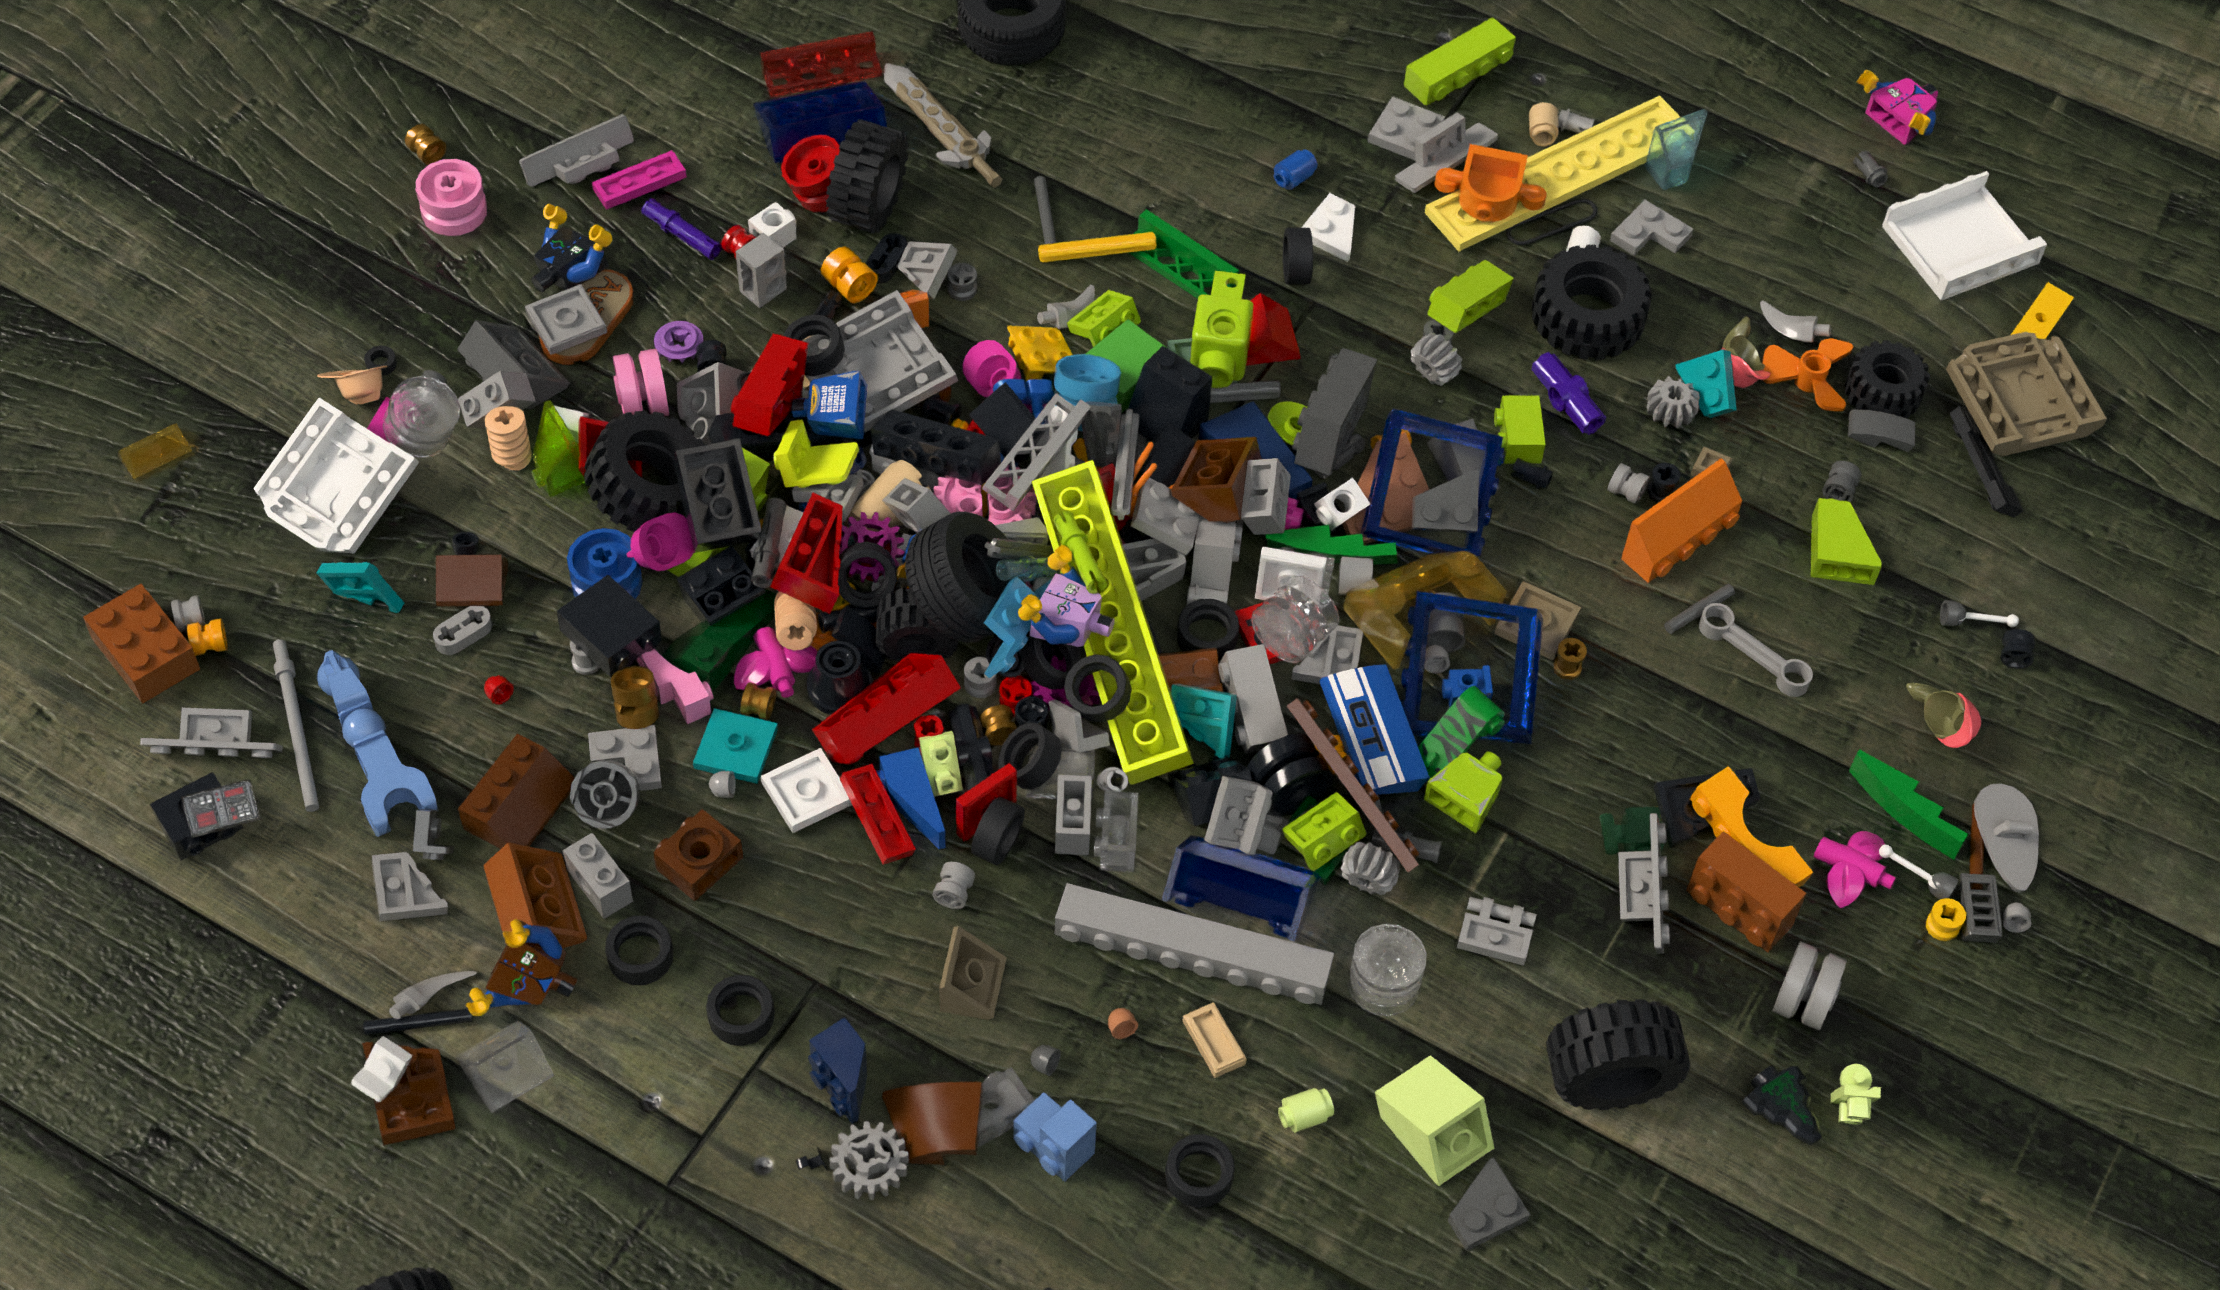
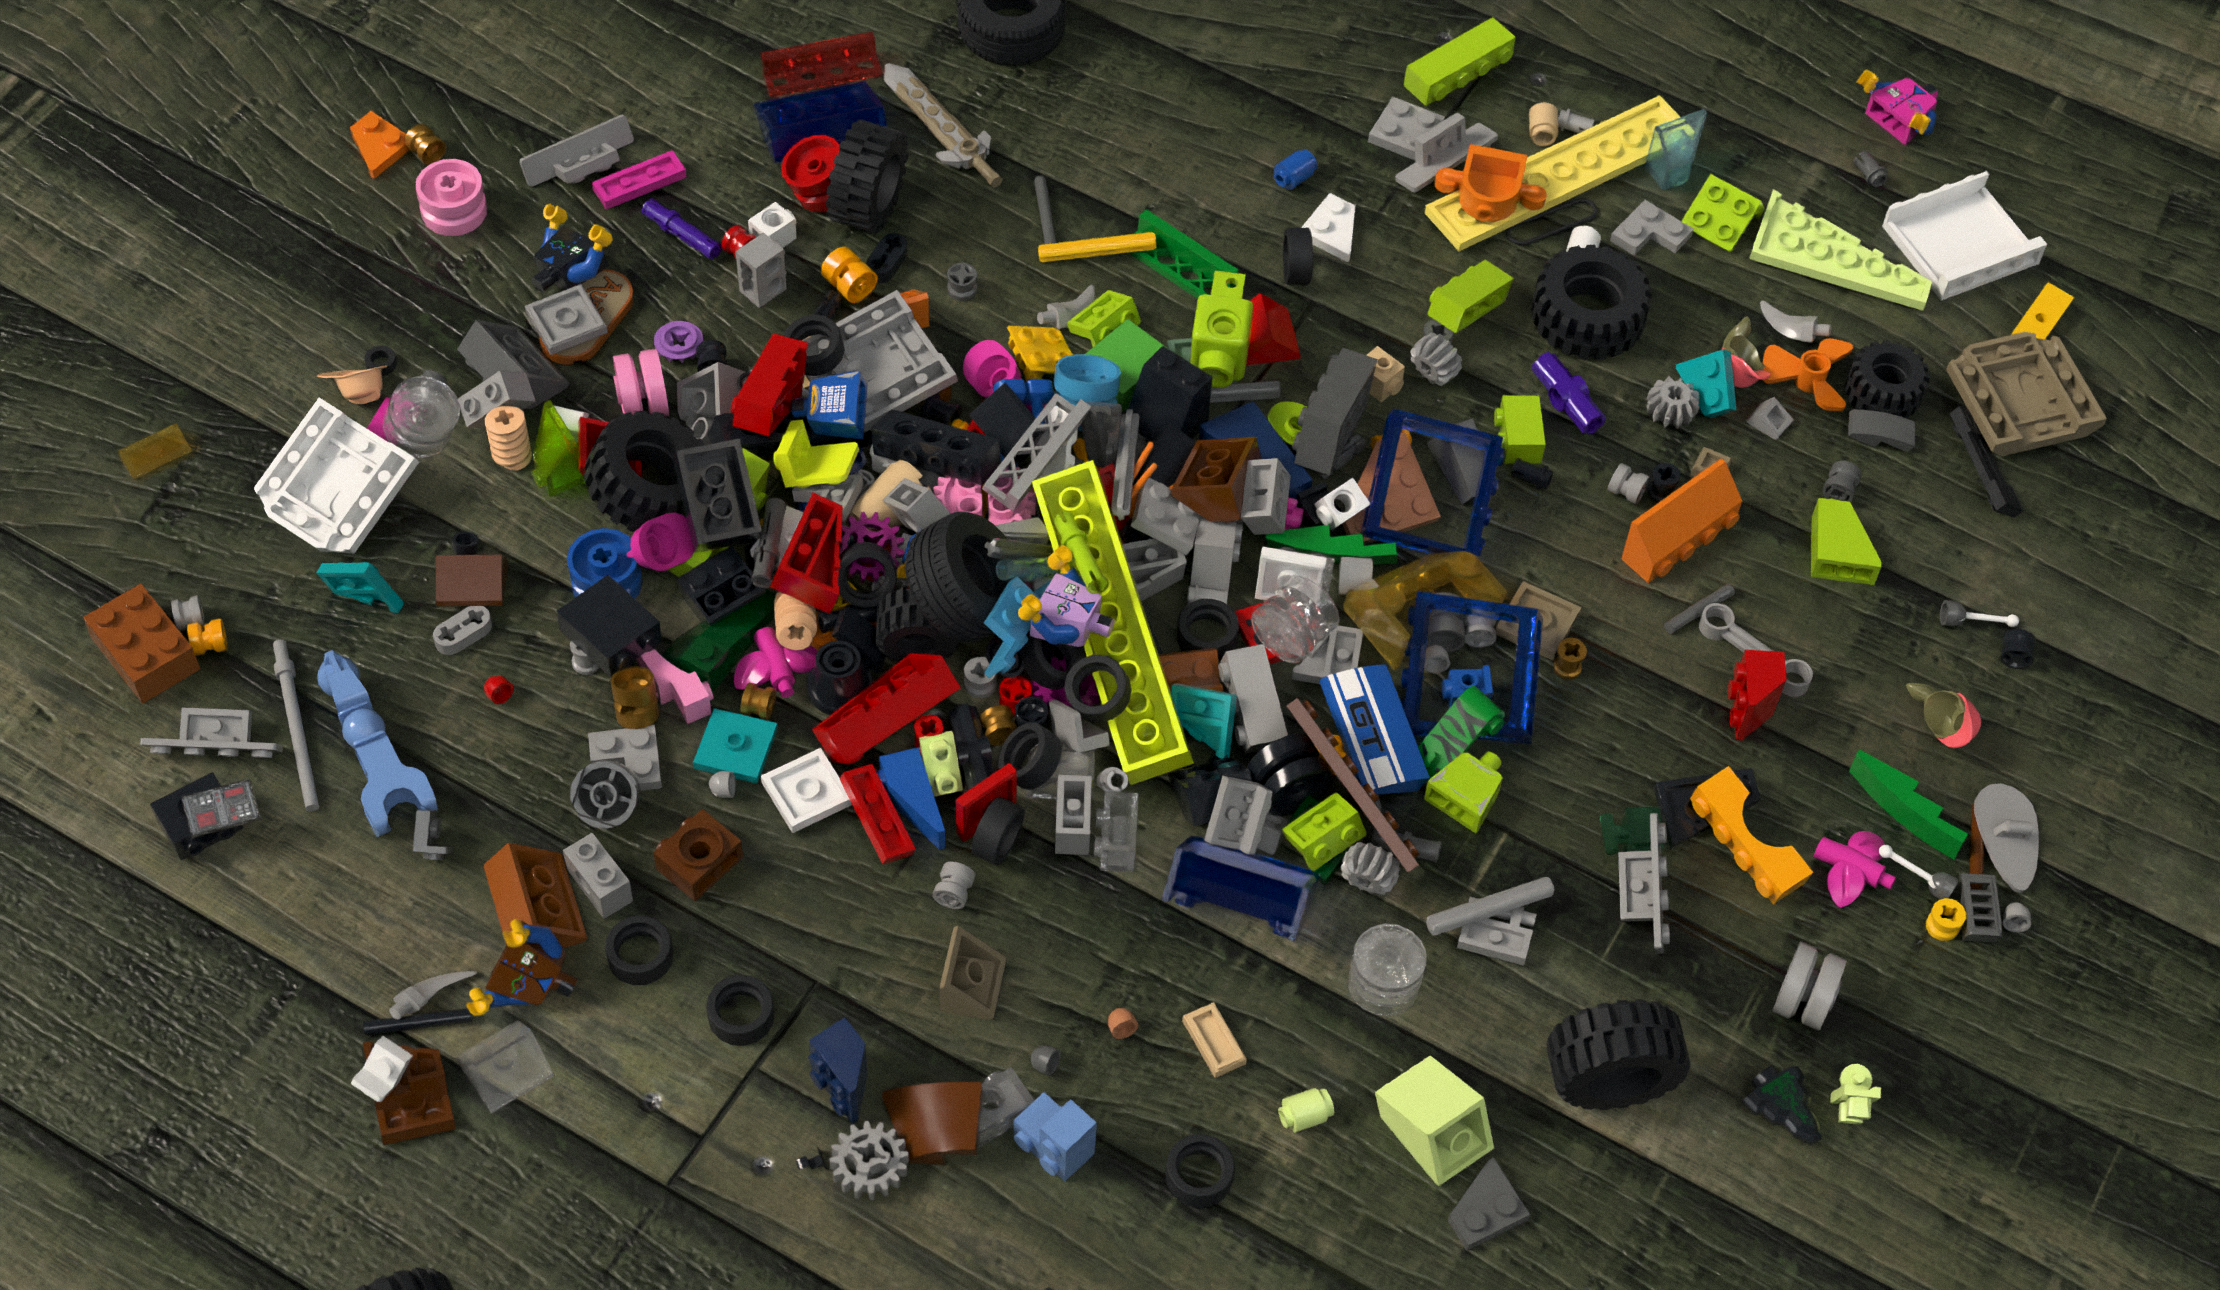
light grey wing [372,852,448,921] -> none
reddish brown slope [458,734,575,849] -> none
light grey wing [896,242,958,300] -> none
light grey brick [1055,883,1334,1005] -> none
dark grey wing [1412,470,1479,533] -> none
dark orange brick [1686,831,1807,953] -> none
none -> orange wing [350,111,410,179]
none -> tan brick [1367,346,1405,402]
none -> light grey axle [1426,877,1555,935]
none -> light grey wheel [1463,608,1496,647]
none -> lime bracket [1681,174,1765,252]
none -> red slope [1728,650,1787,741]
none -> light grey slope [1746,397,1793,440]
none -> yellowish green wing [1749,189,1932,311]

